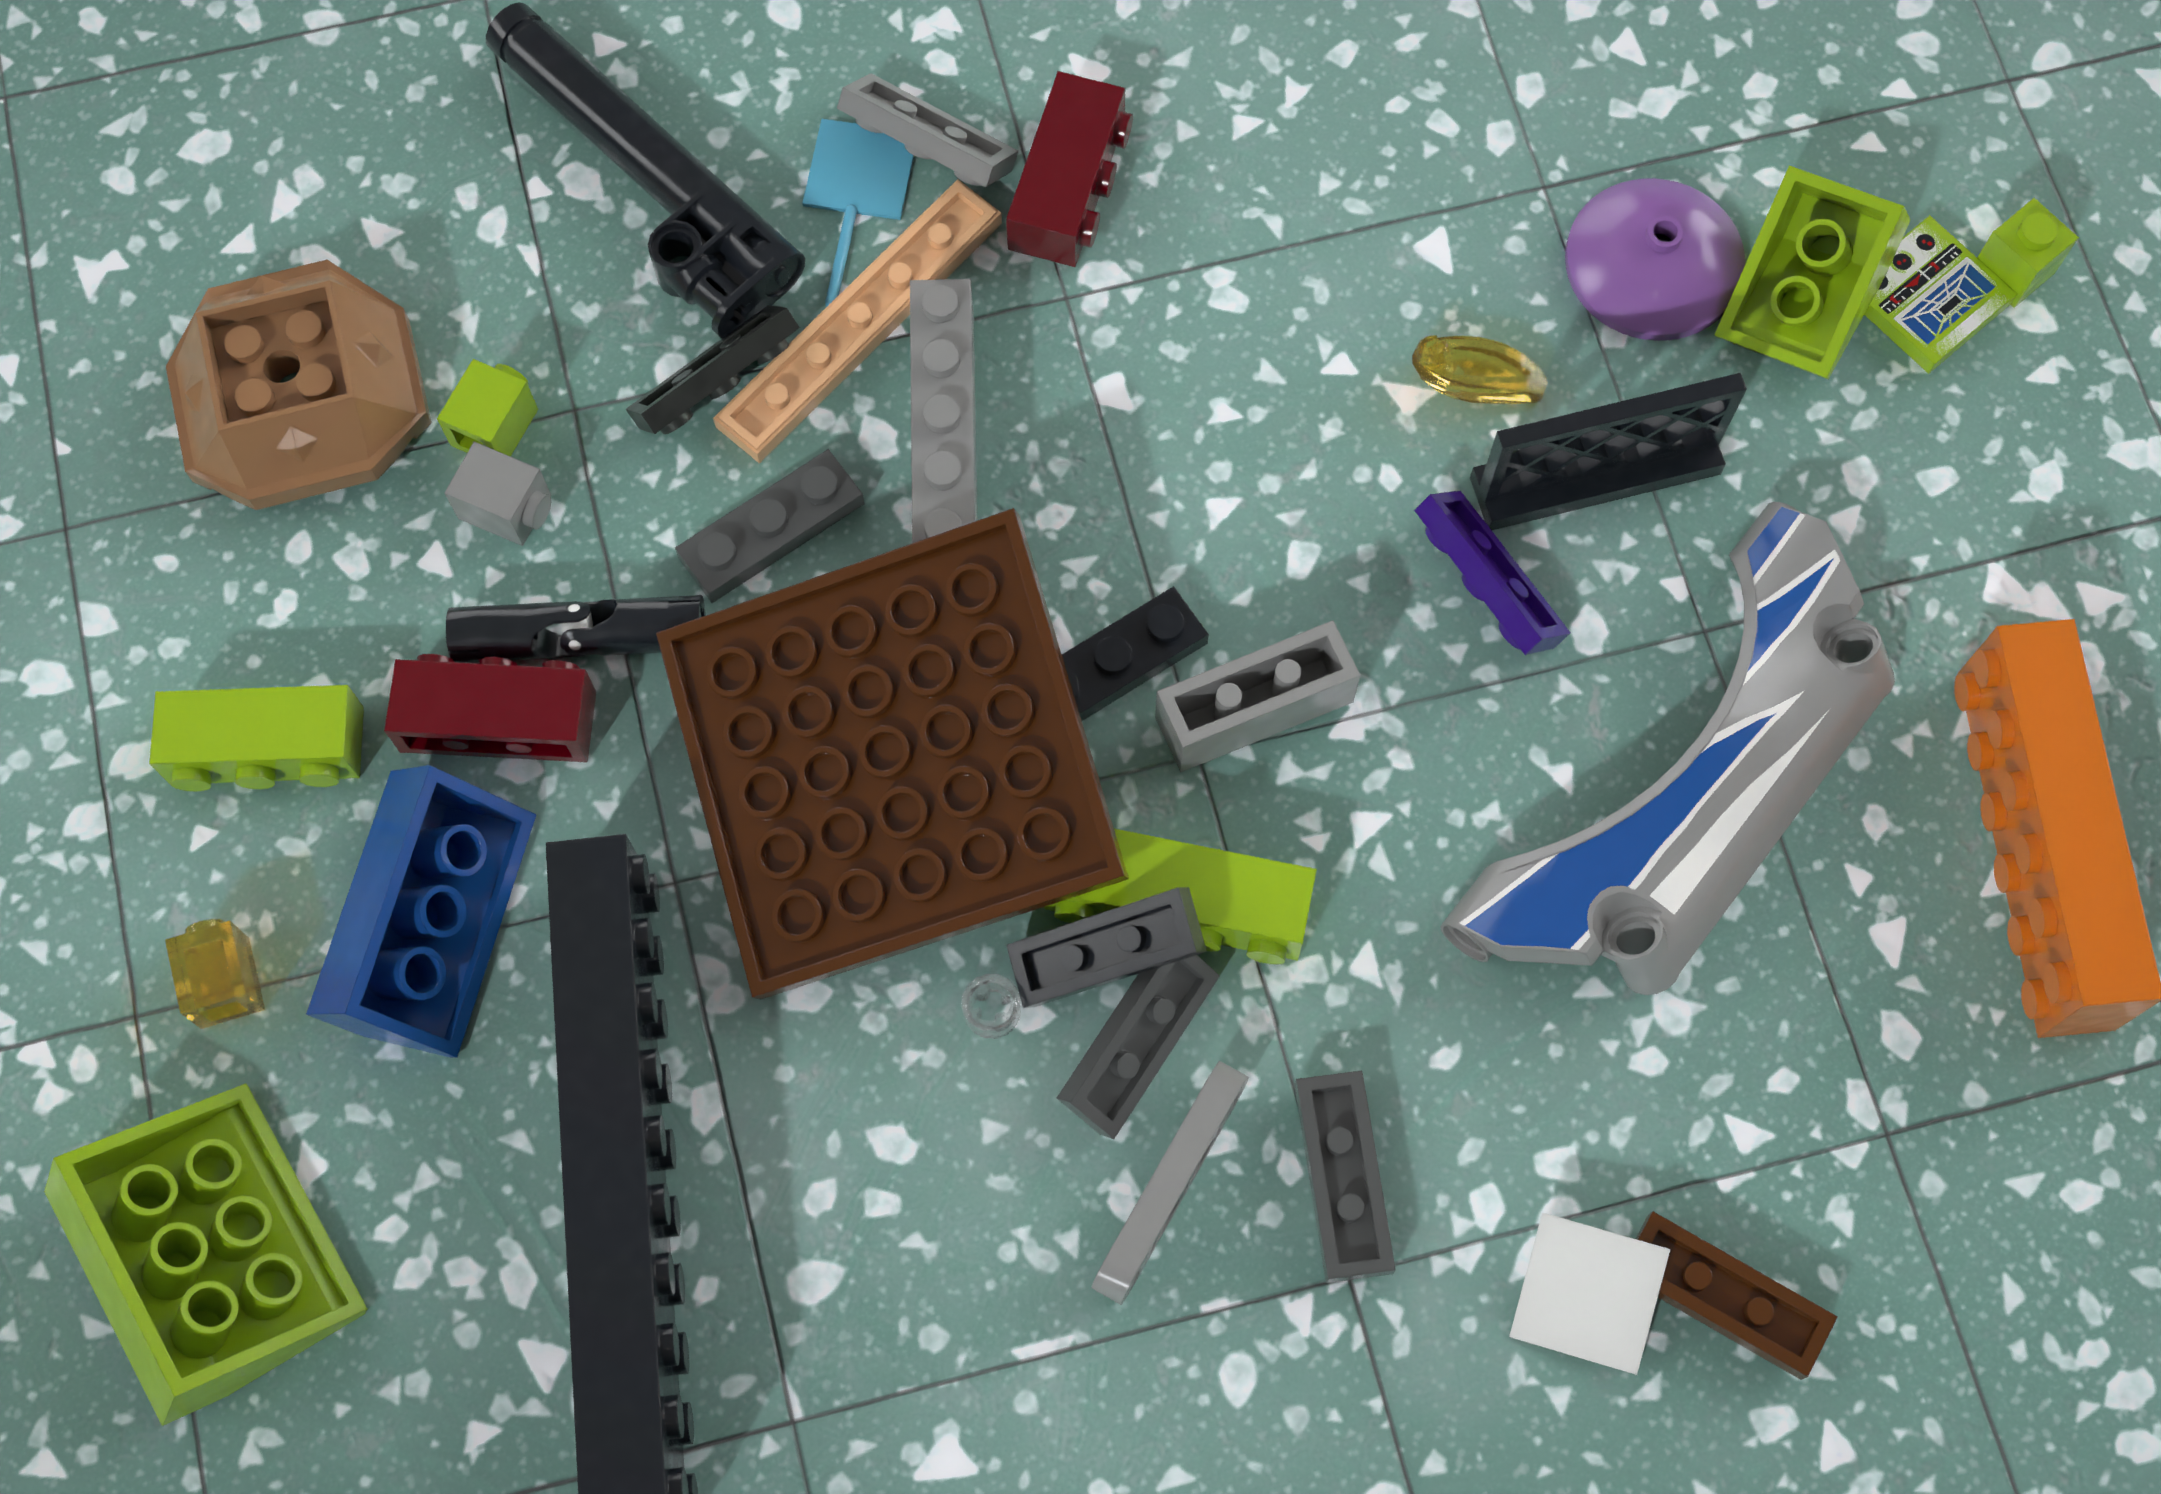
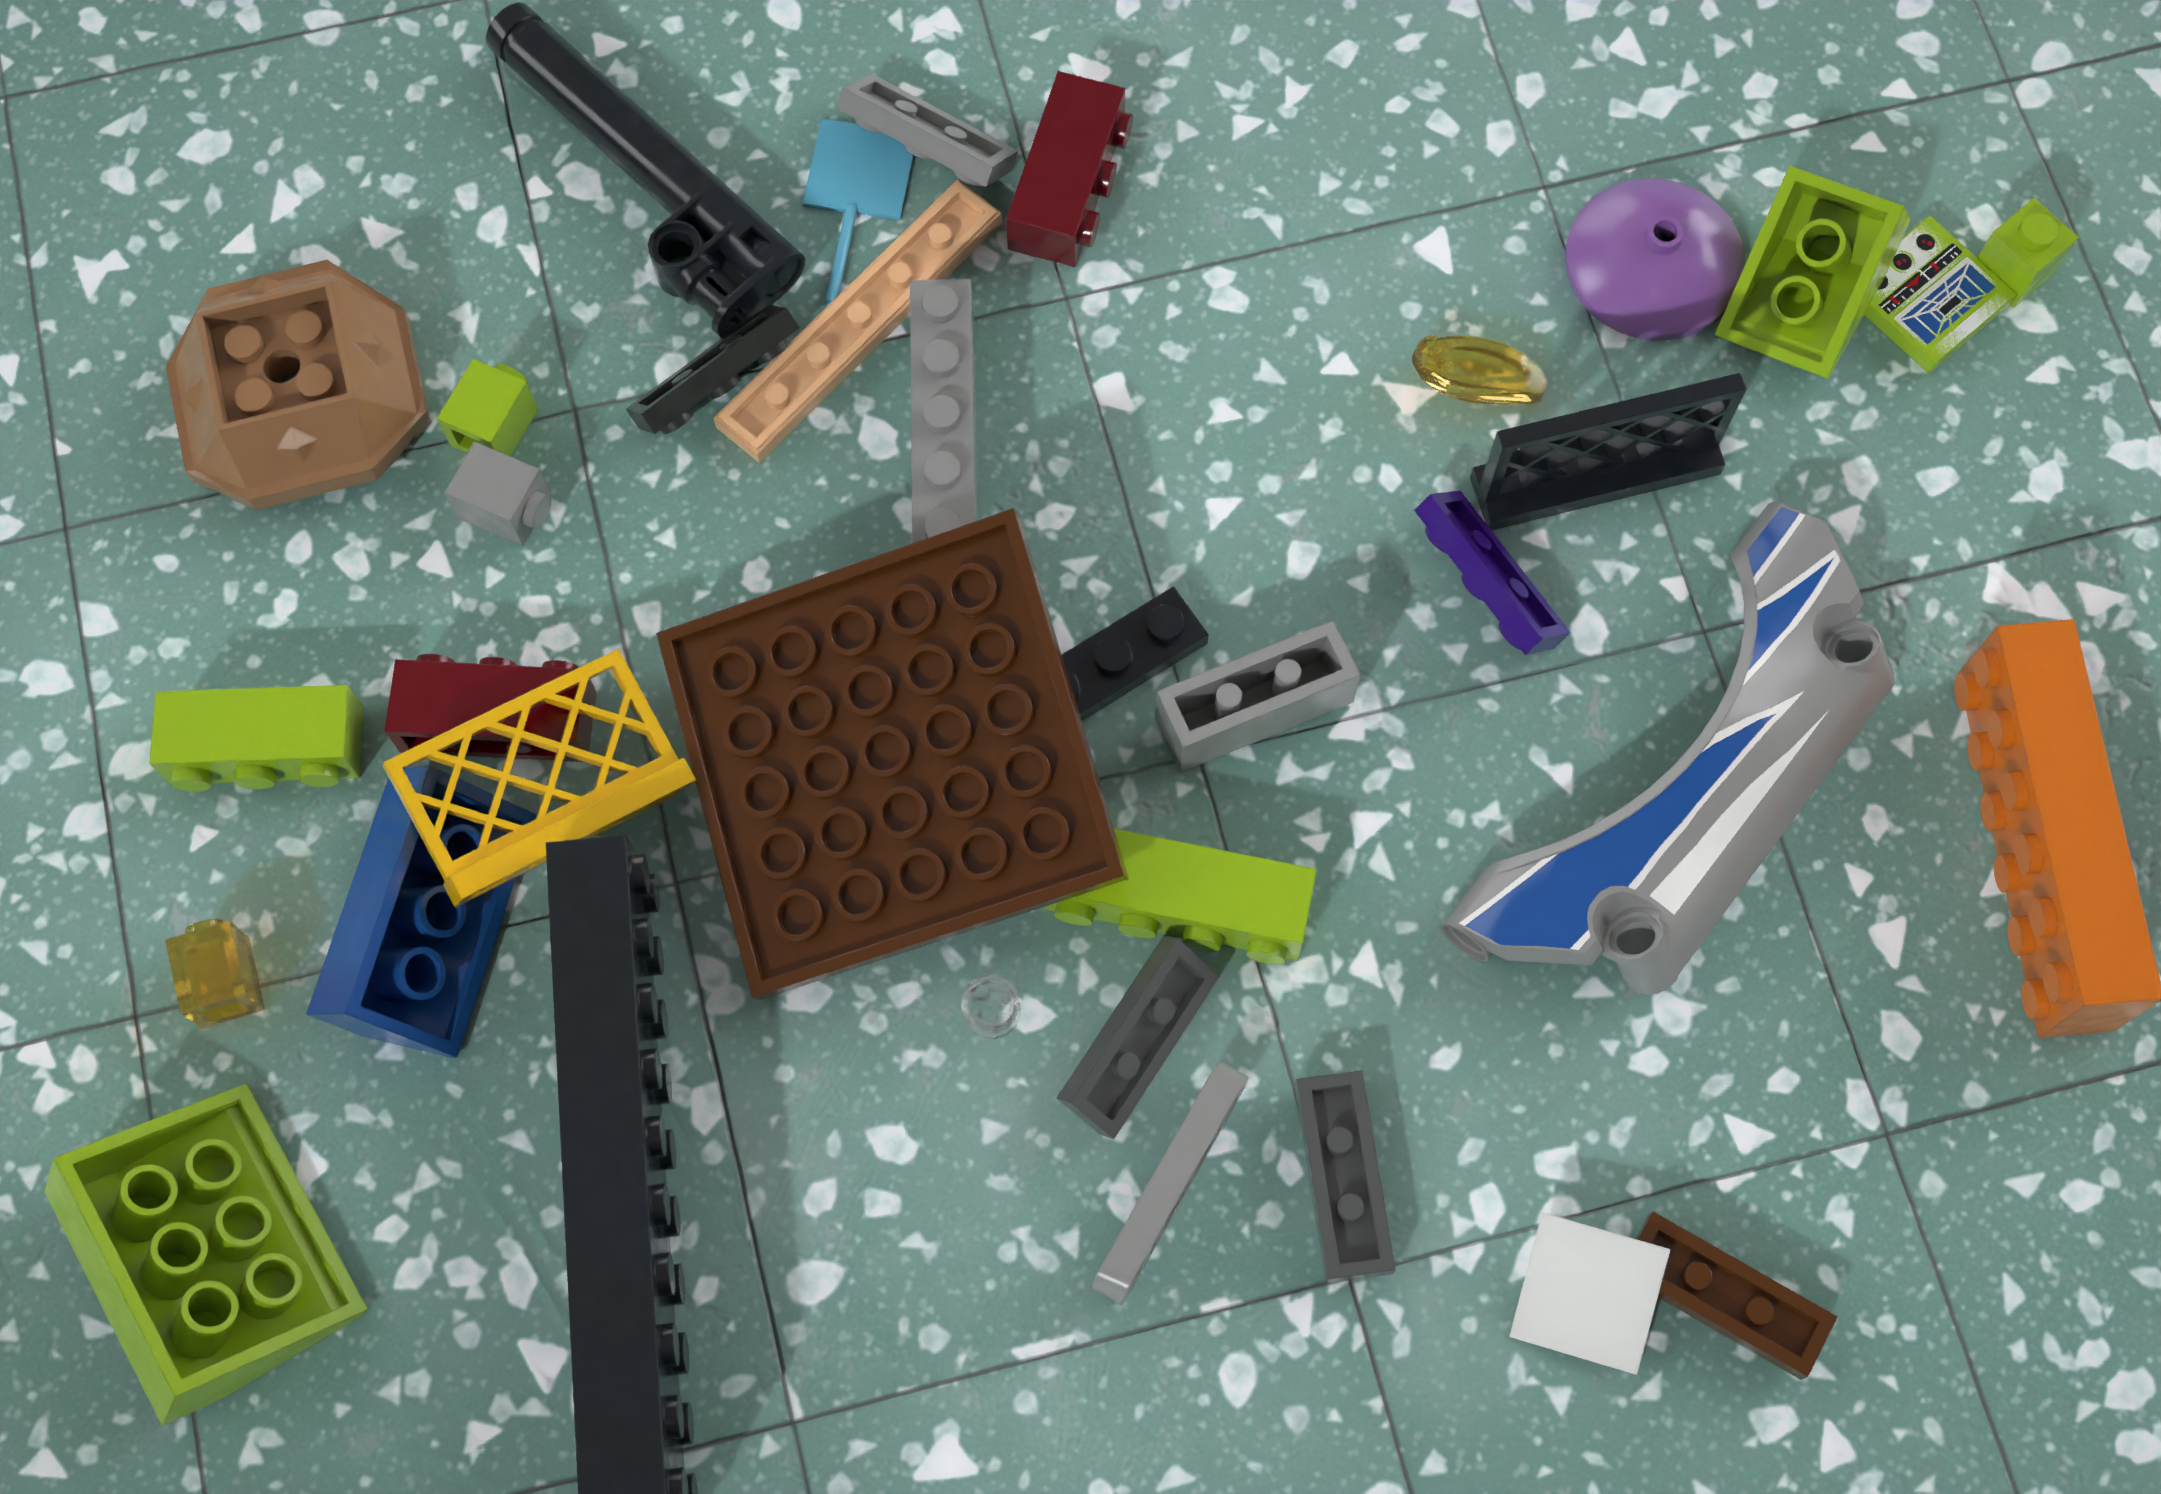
black piece [446,595,706,663] -> none
dark grey plate [675,449,865,603] -> none
black plate [1006,887,1207,1008] -> none
none -> yellow fence [382,648,696,908]

